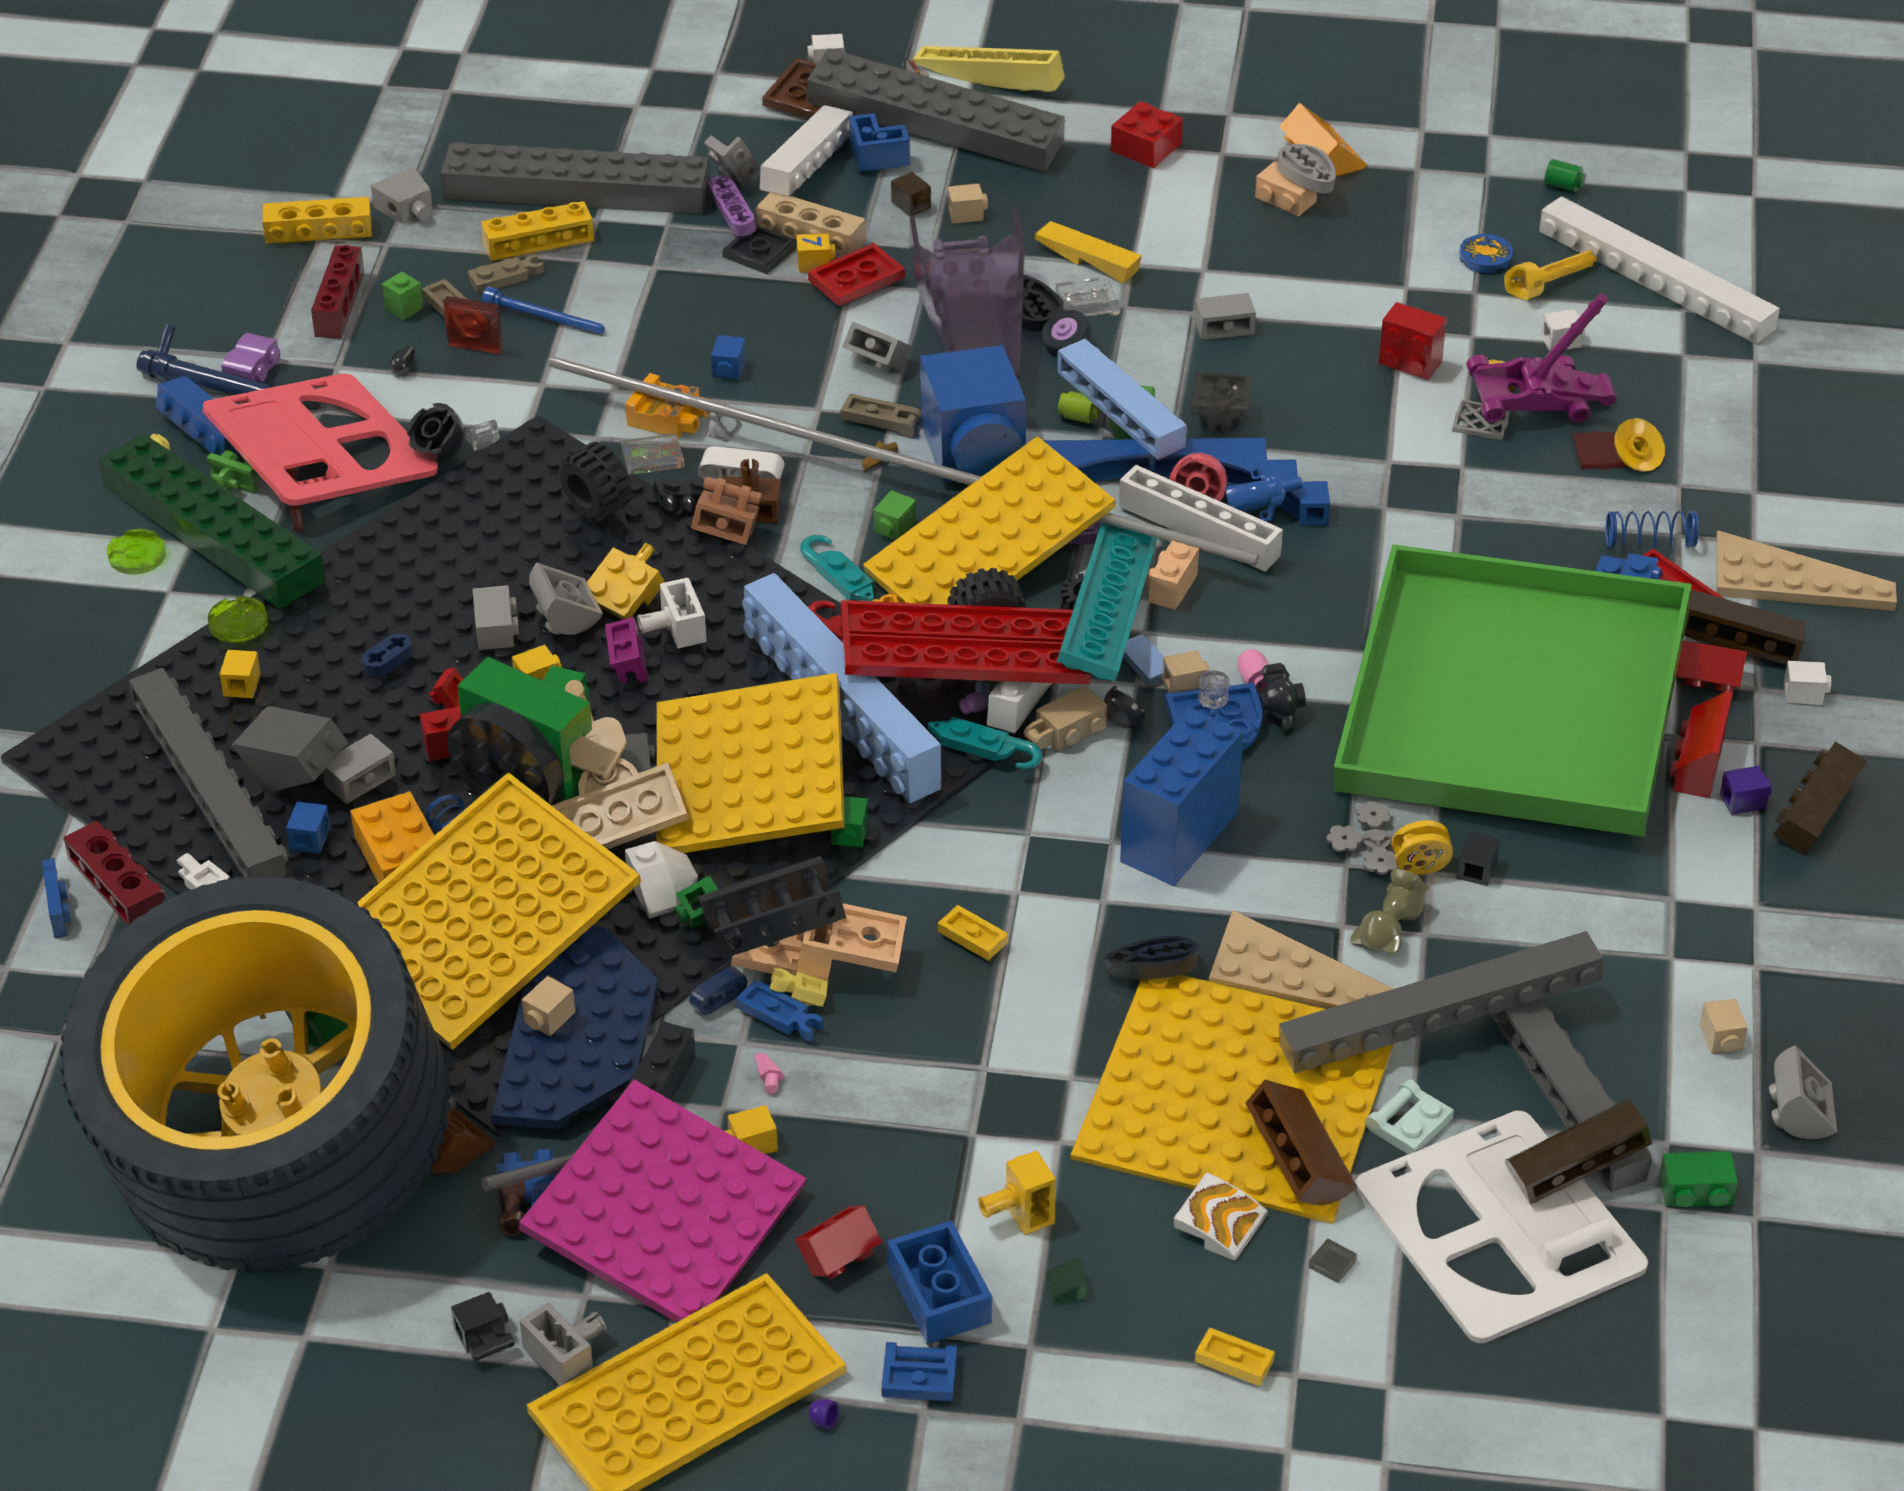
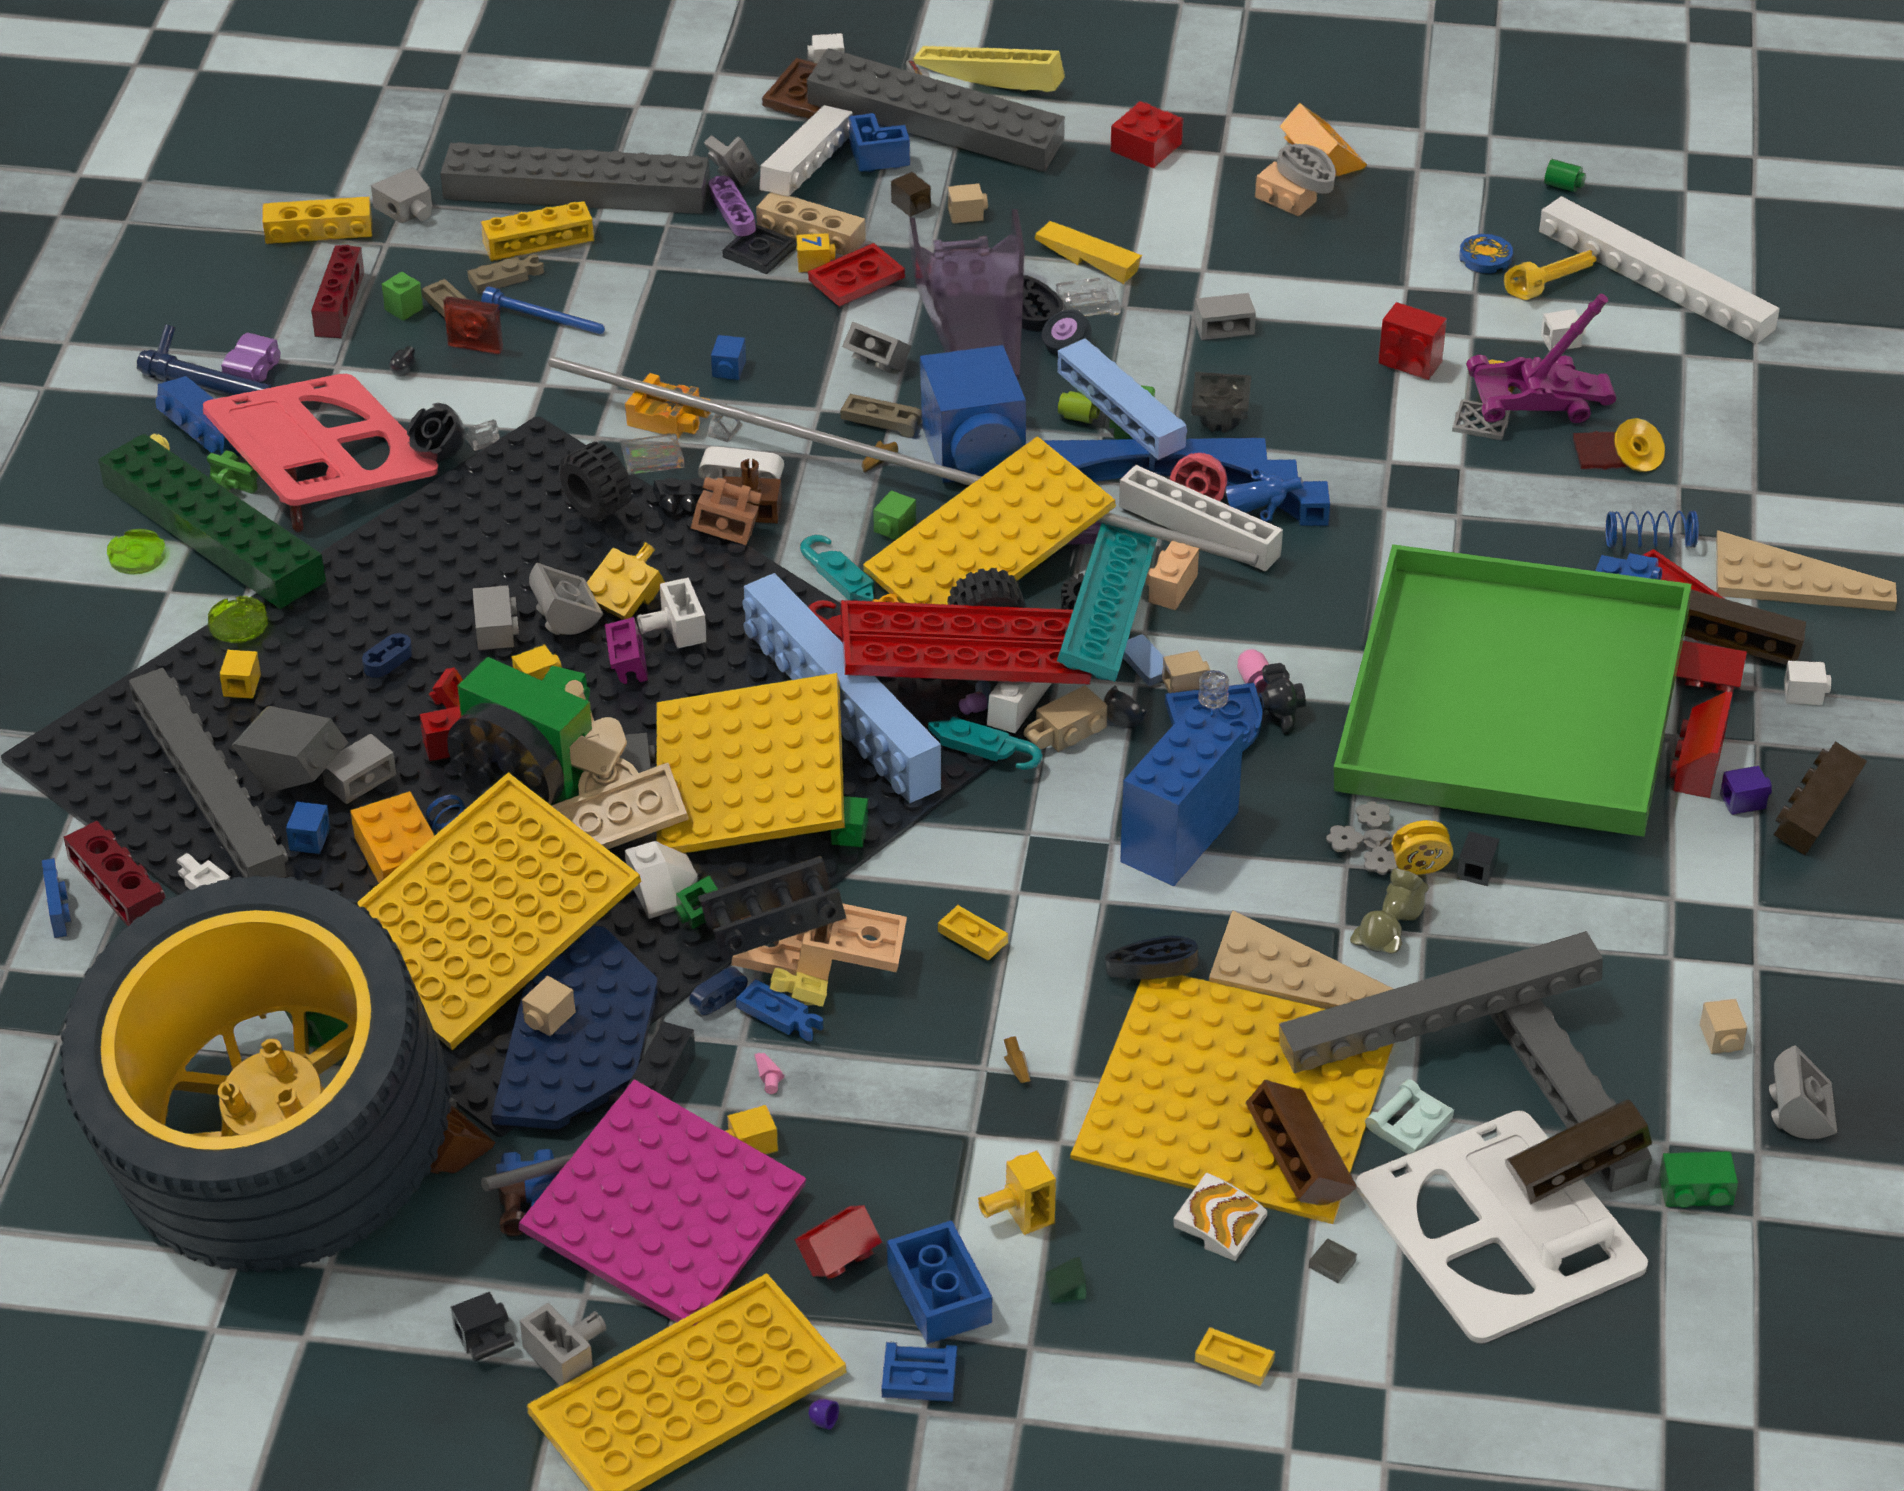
none -> pearl gold bar [1004,1036,1030,1083]

